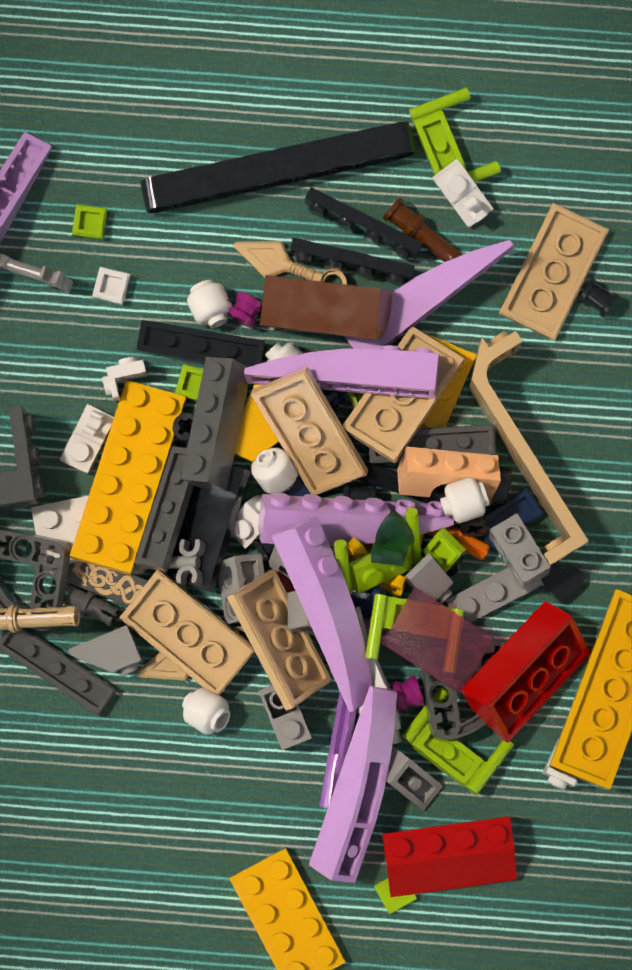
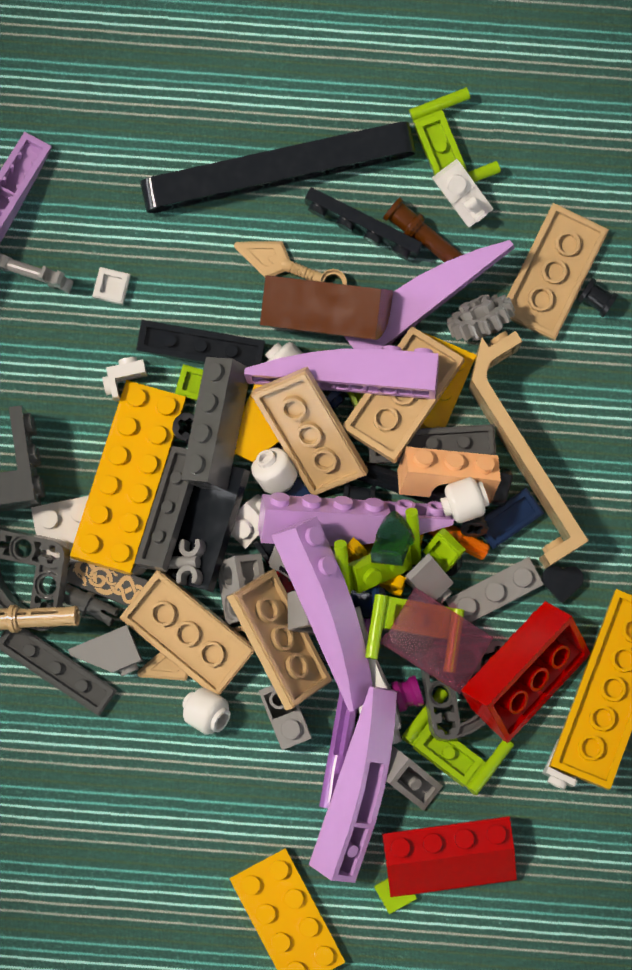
white plate [60,404,114,475] -> none
lime tile [72,204,108,241] -> none
white head [187,280,233,329] -> none
magenta wheel [227,291,262,329] -> none
black plate [290,237,415,286] -> none
light grey brick [489,514,551,590] -> none
none -> light grey gear [447,294,515,341]

